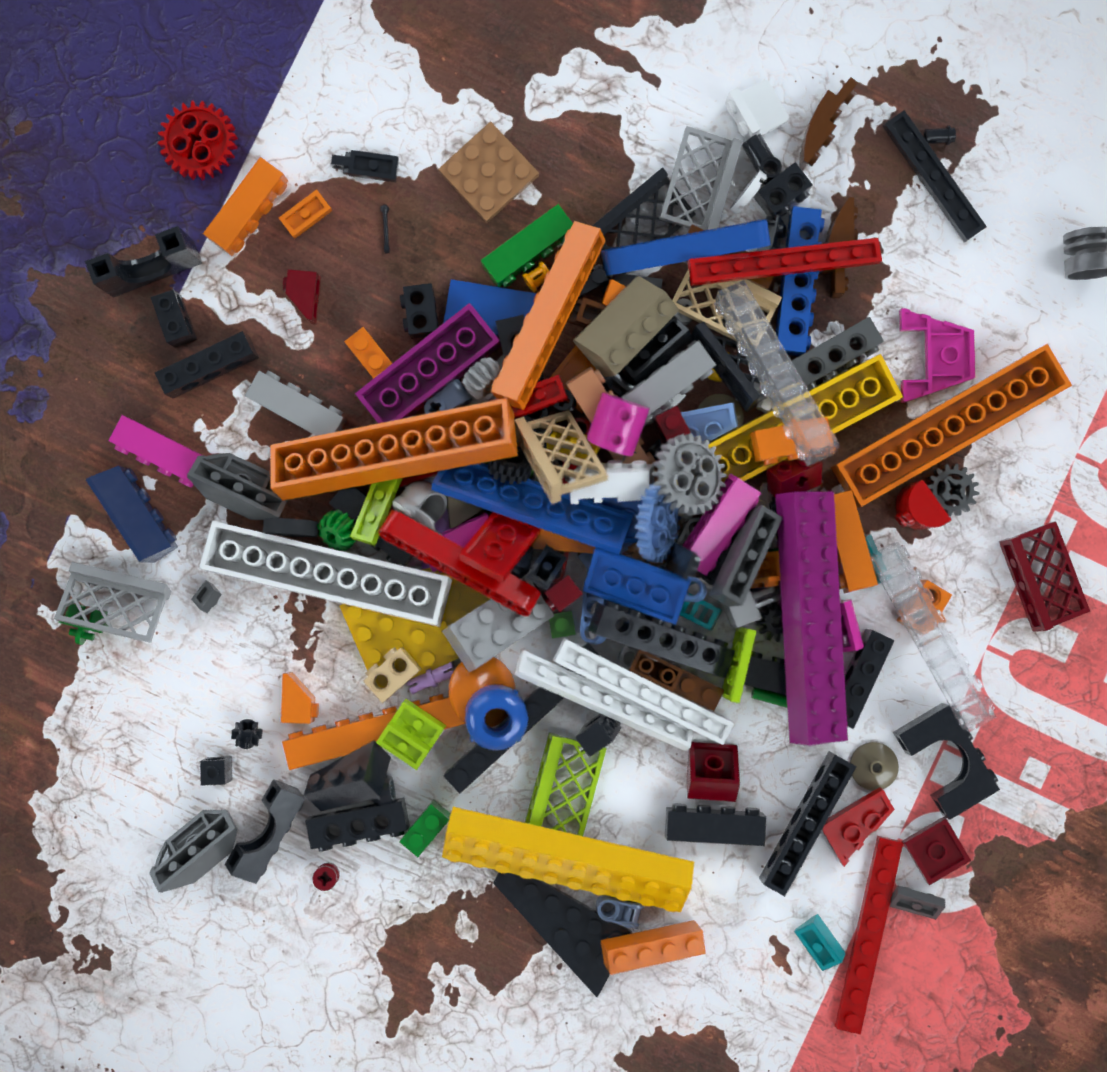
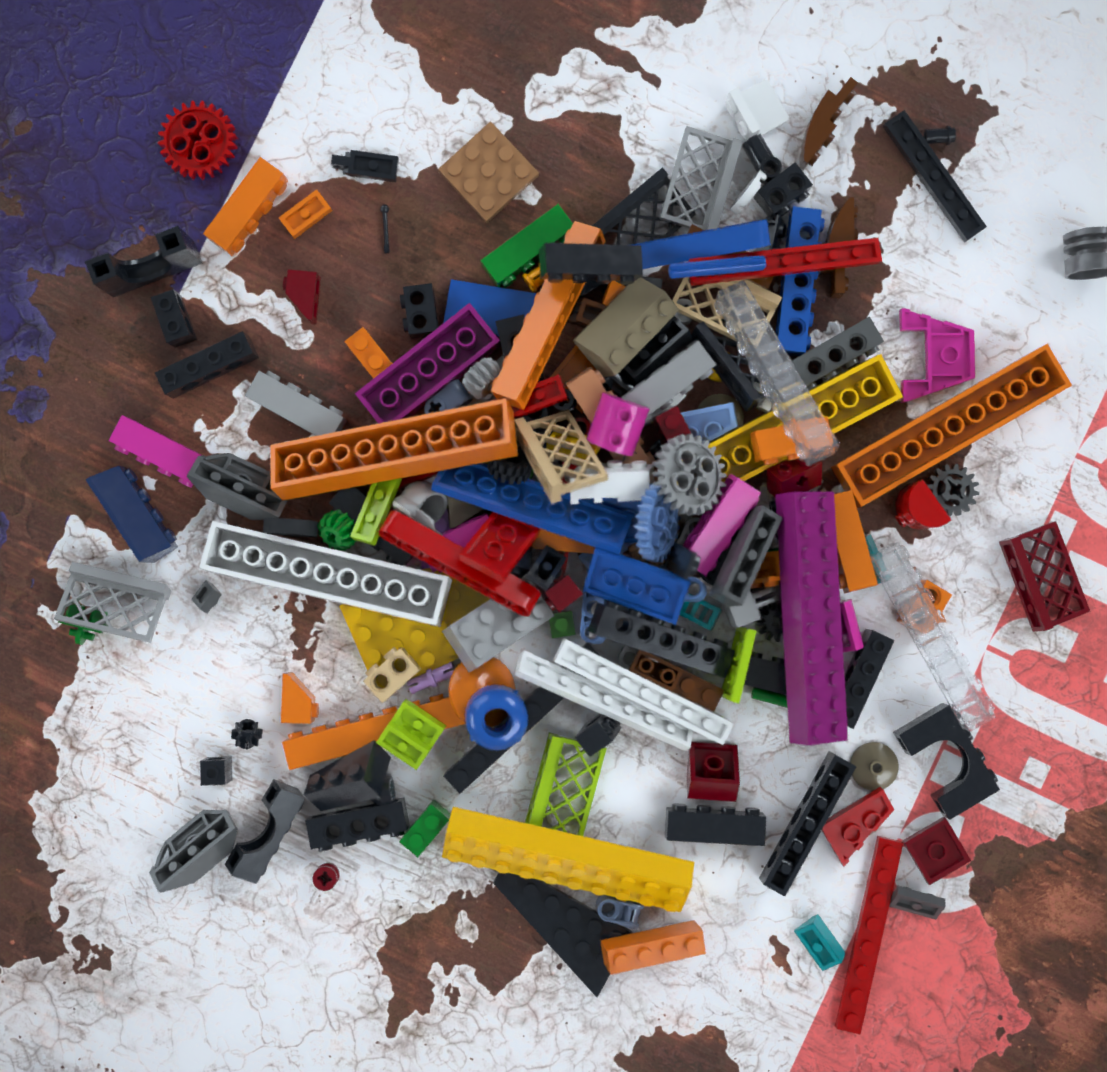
none -> black brick [539,243,643,285]
none -> blue axle [668,255,766,279]

